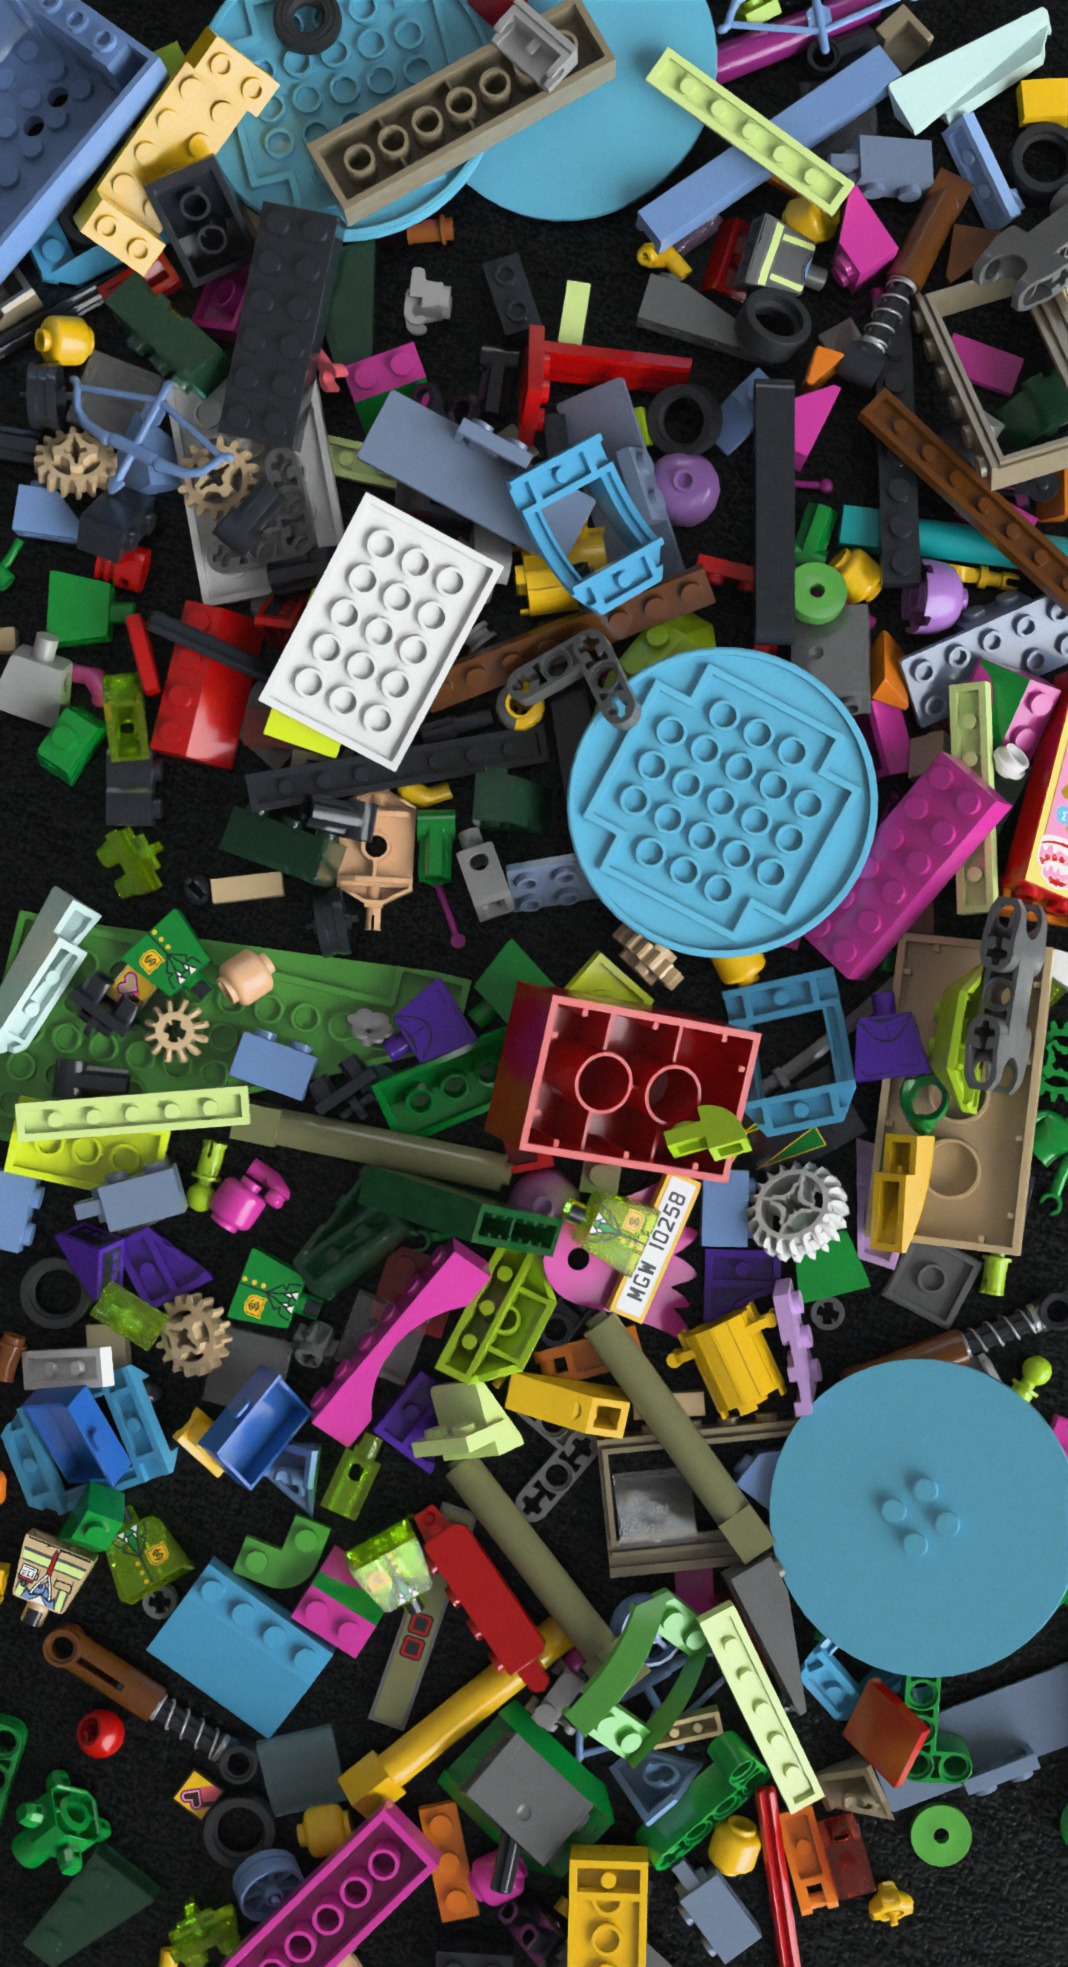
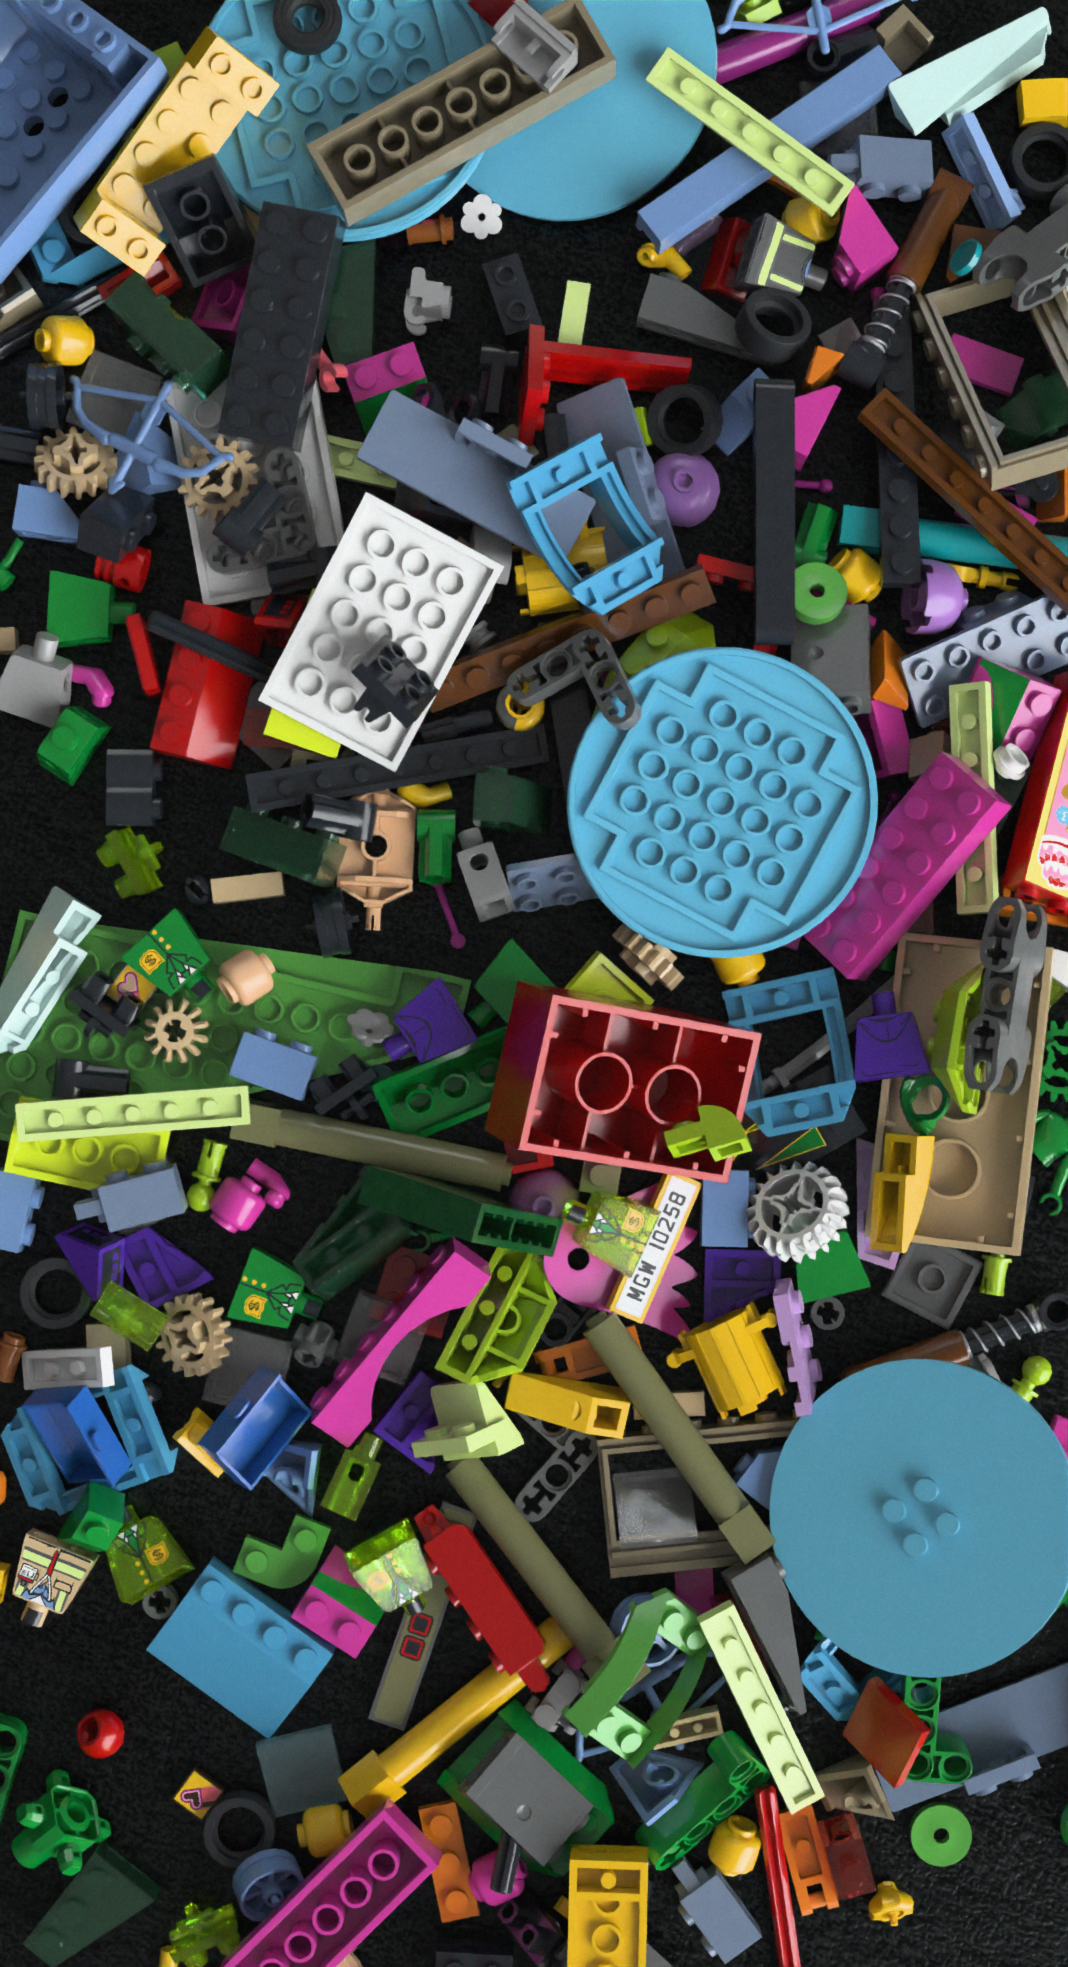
piece [43,1622,260,1784] -> none
clear neon green torso [102,673,150,763] -> none
none -> black plate [351,635,439,729]
none -> white plant [461,194,502,239]
none -> teal piece [949,238,982,276]

